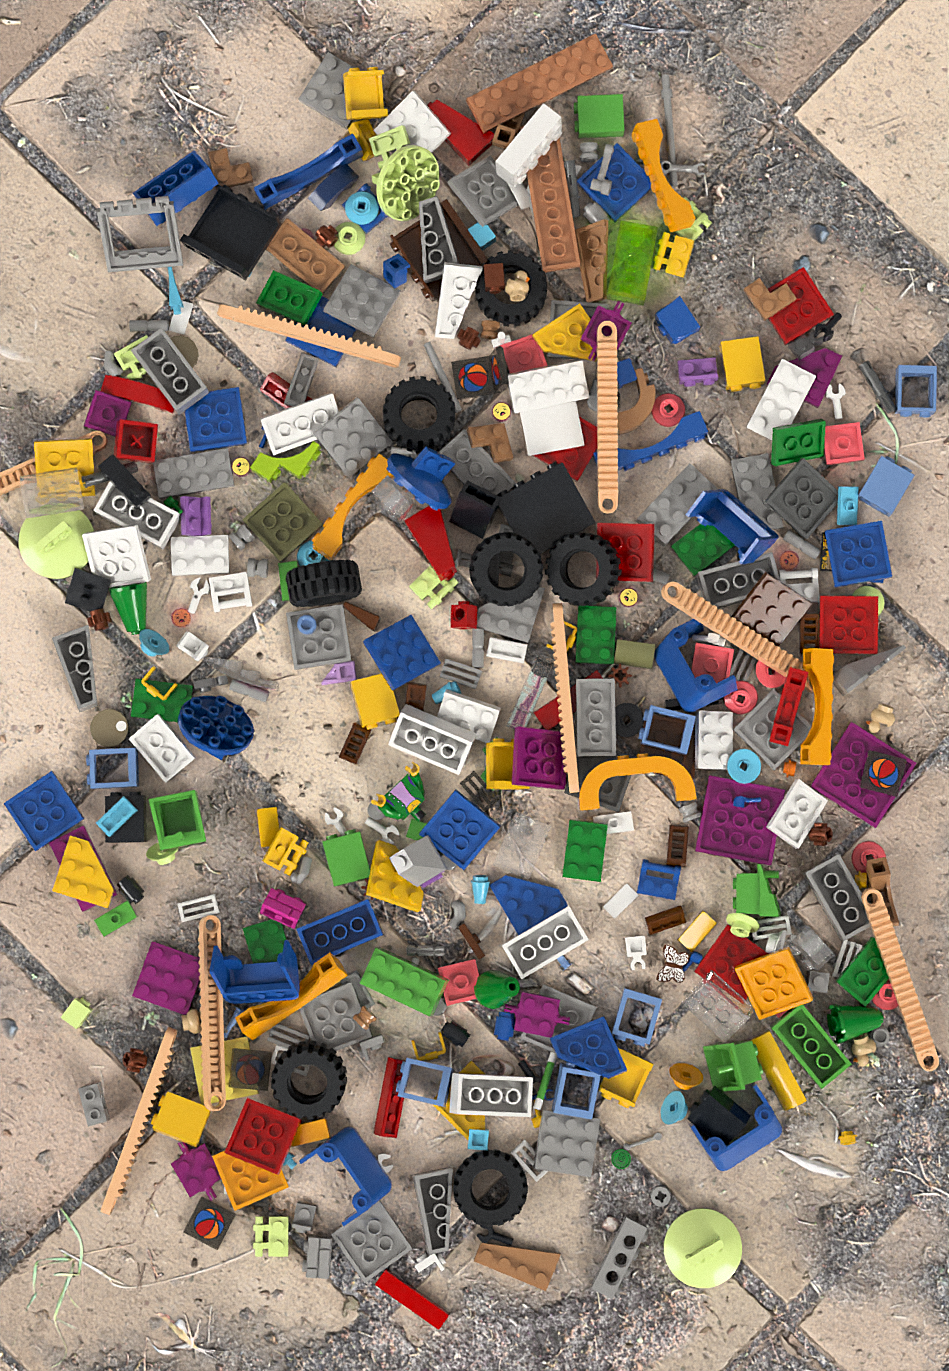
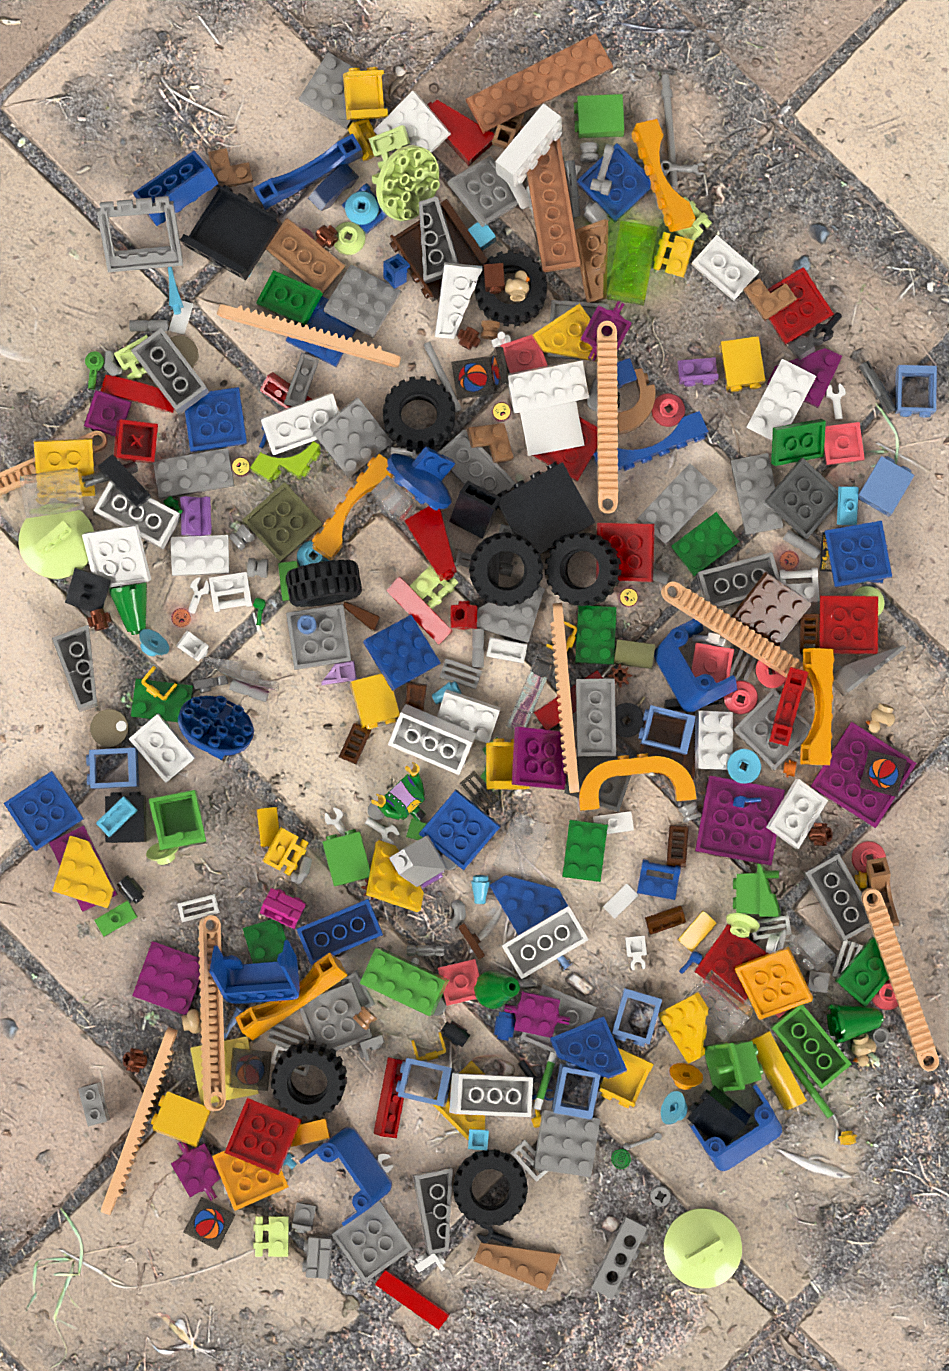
yellowish green brick [61,997,93,1029] -> none
blue torso [655,296,700,344] -> none
animal [656,945,689,983] -> none
blue windscreen [686,489,779,564] -> none
none -> bright green plate [85,351,104,390]
none -> green hand [253,598,266,626]
none -> slope [386,576,453,645]
none -> yellow plate [658,992,709,1064]
none -> white plate [691,235,759,301]
none -> bright green bar [782,1050,833,1119]

